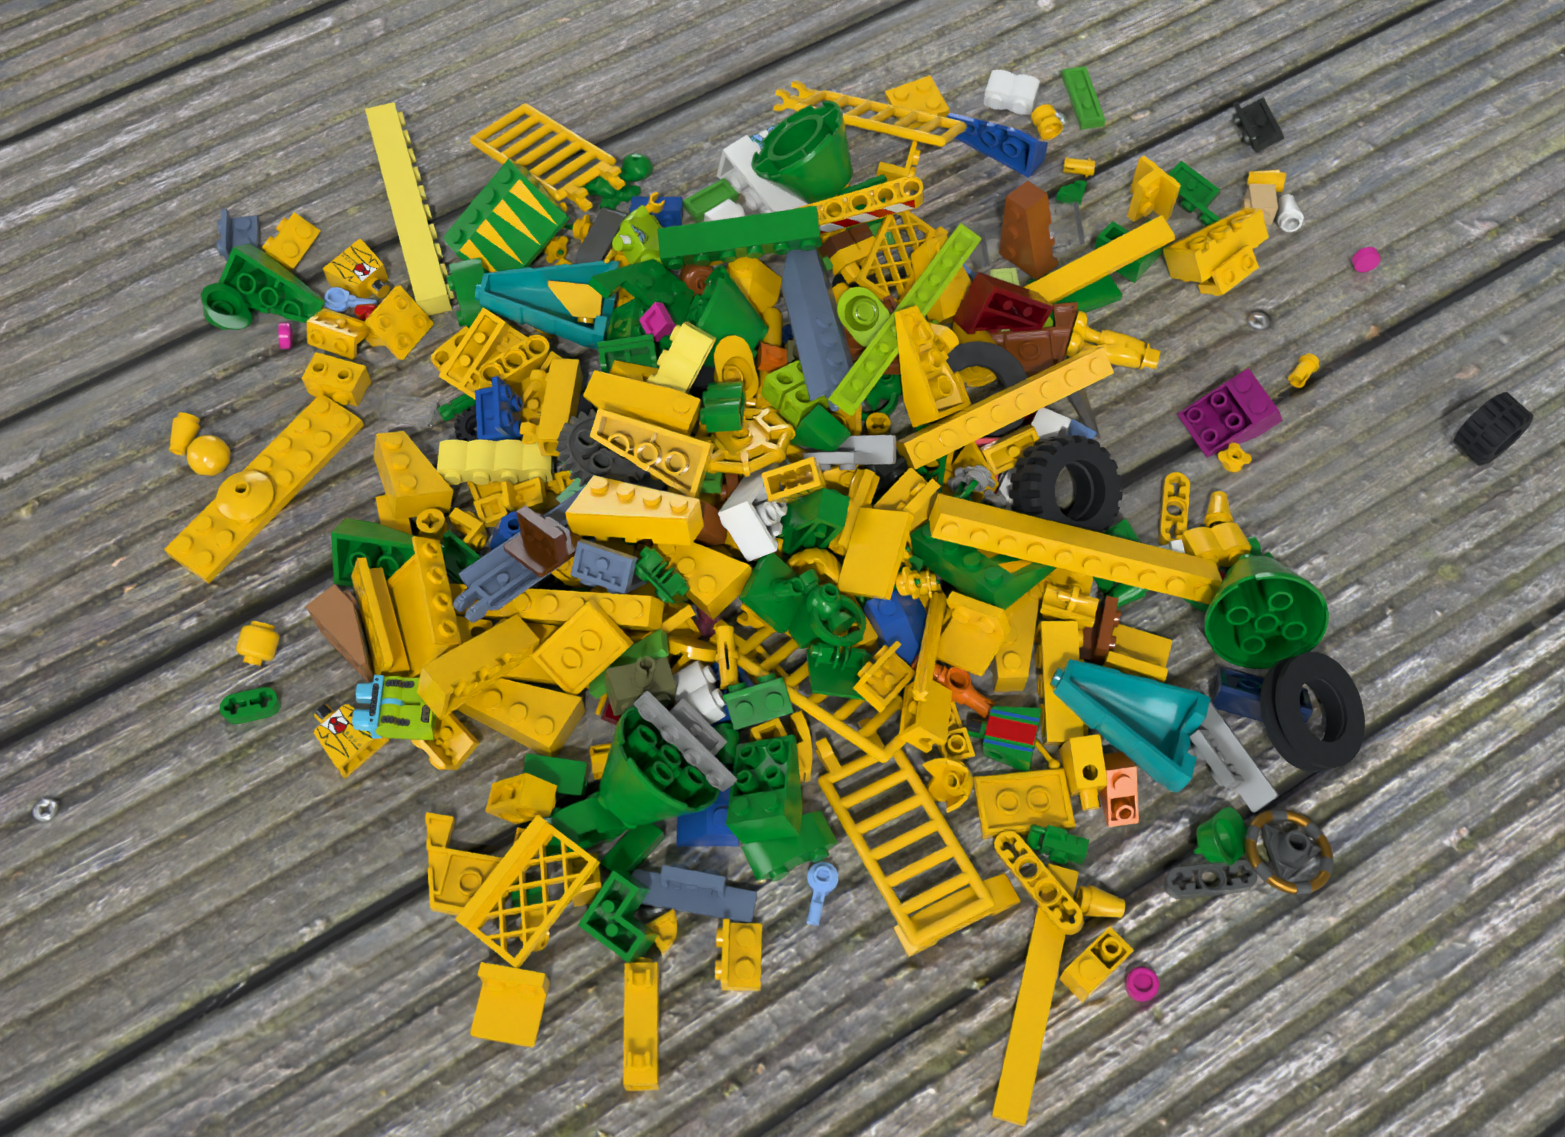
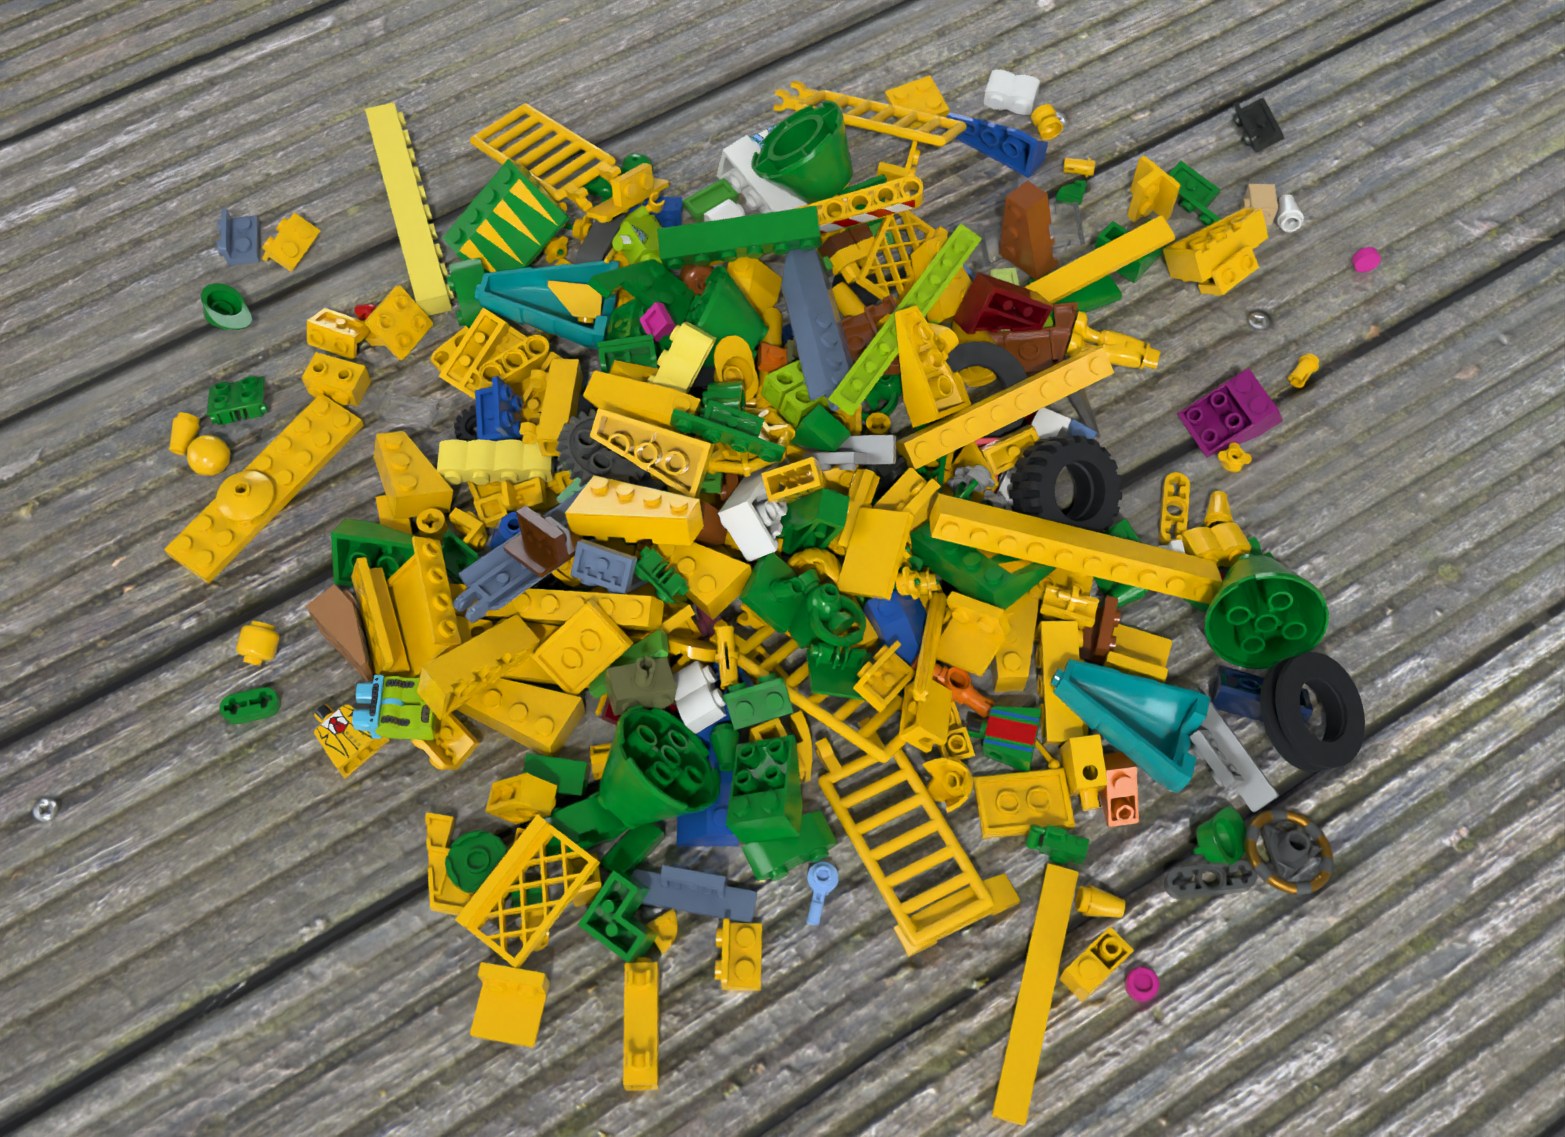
green wedge [218,243,326,323] -> none
dark pink tile [278,322,293,349] -> none
yellow torso [322,238,390,299] -> none
light blue plate [324,287,378,312] -> none
green axle [438,393,476,421] -> none
light grey bracket [634,691,737,792] -> none
lime piece [837,287,891,347] -> none
yellow beam [994,831,1084,935] -> none
bright green tile [1061,66,1106,130] -> none
yellow cone [1247,169,1287,193] -> none
black tyre [1453,392,1533,466] -> none
none -> green hinge [206,376,268,425]
none -> green tile [445,830,508,894]
none -> yellow bracket [586,163,669,223]
none -> green bracket [670,399,786,463]

